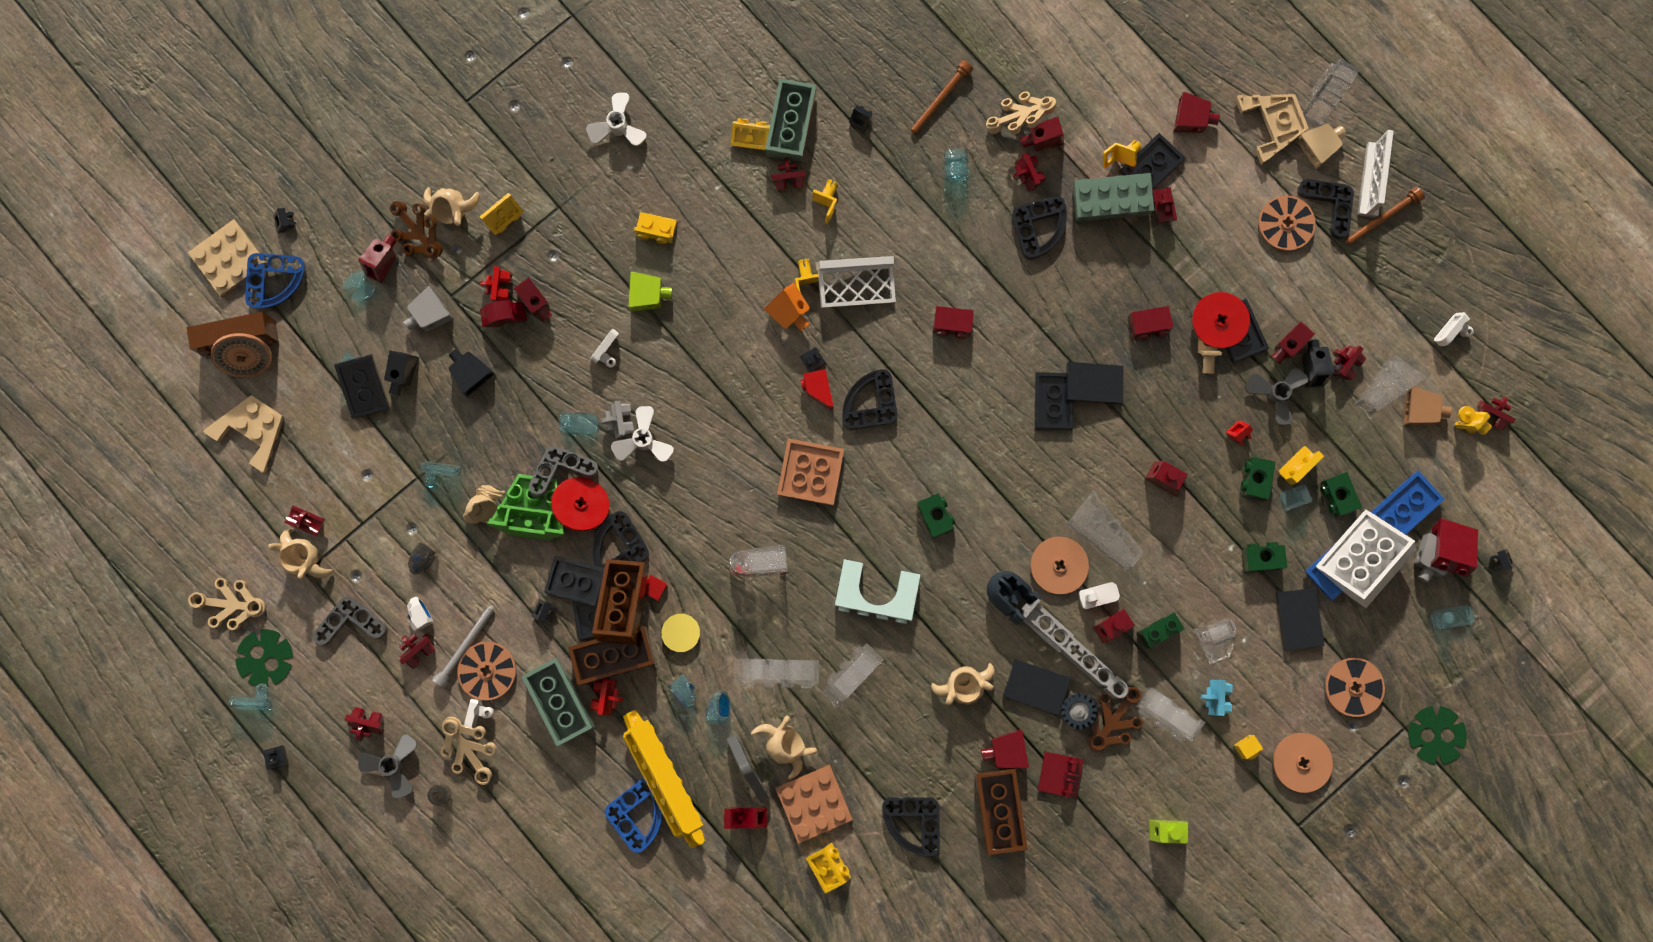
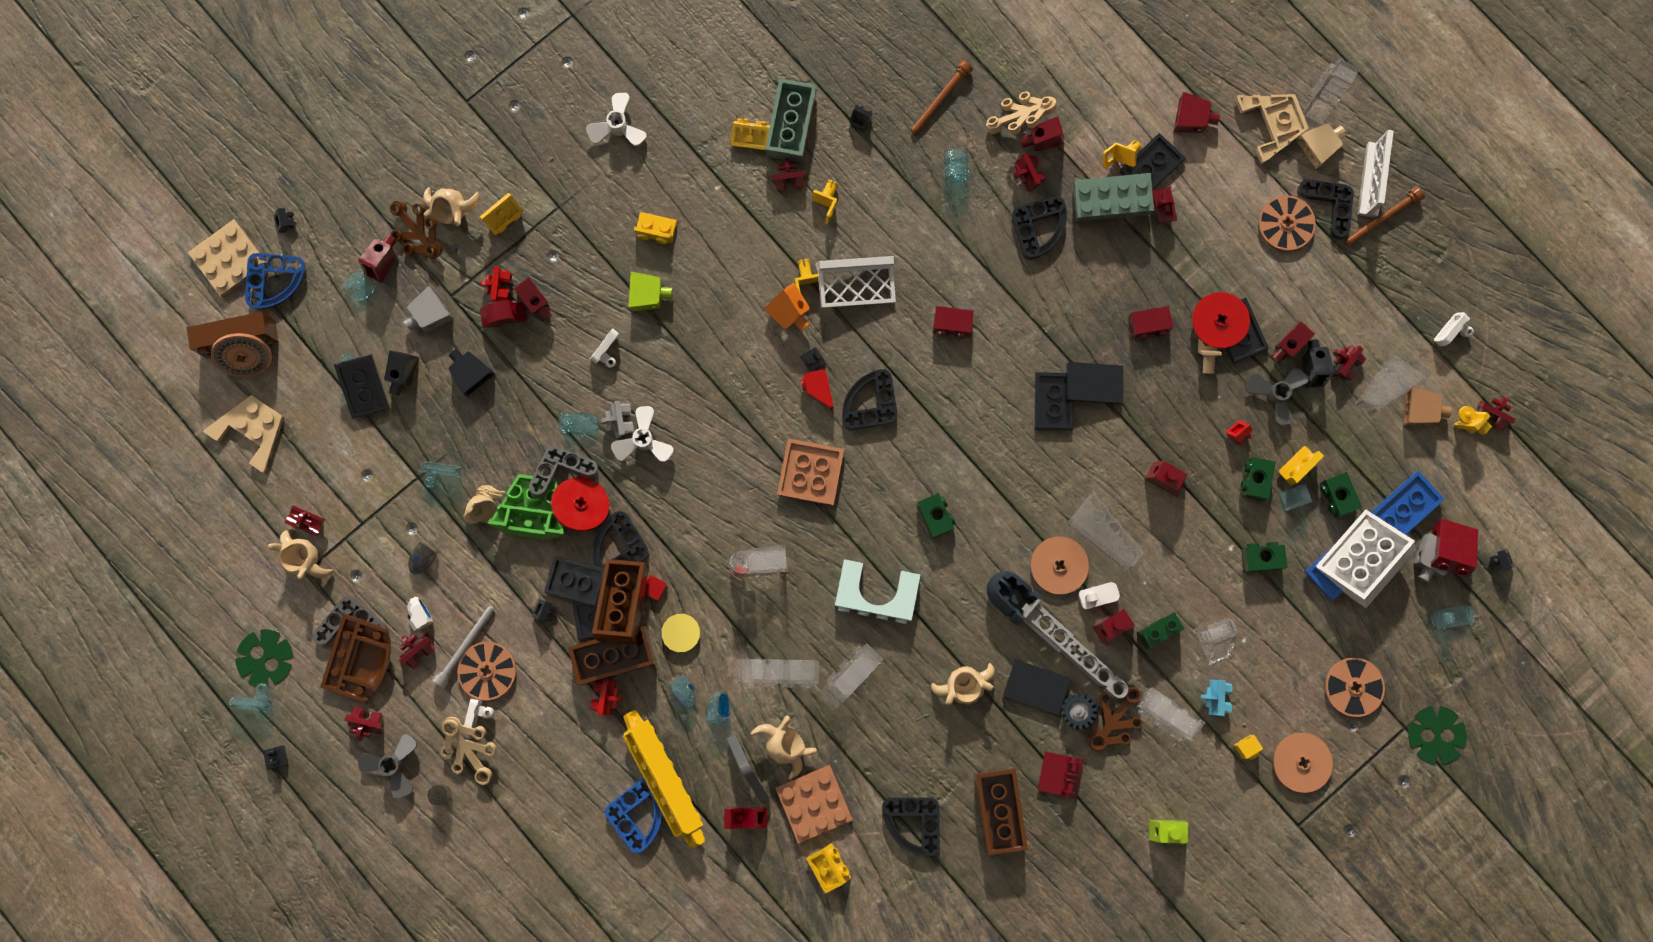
tan plant [188,578,266,630] -> none
sand green brick [521,658,596,747] -> none
dark red torso [981,730,1029,768] -> none
black tile [1276,588,1325,651] -> none
none -> reddish brown slope [320,613,391,702]

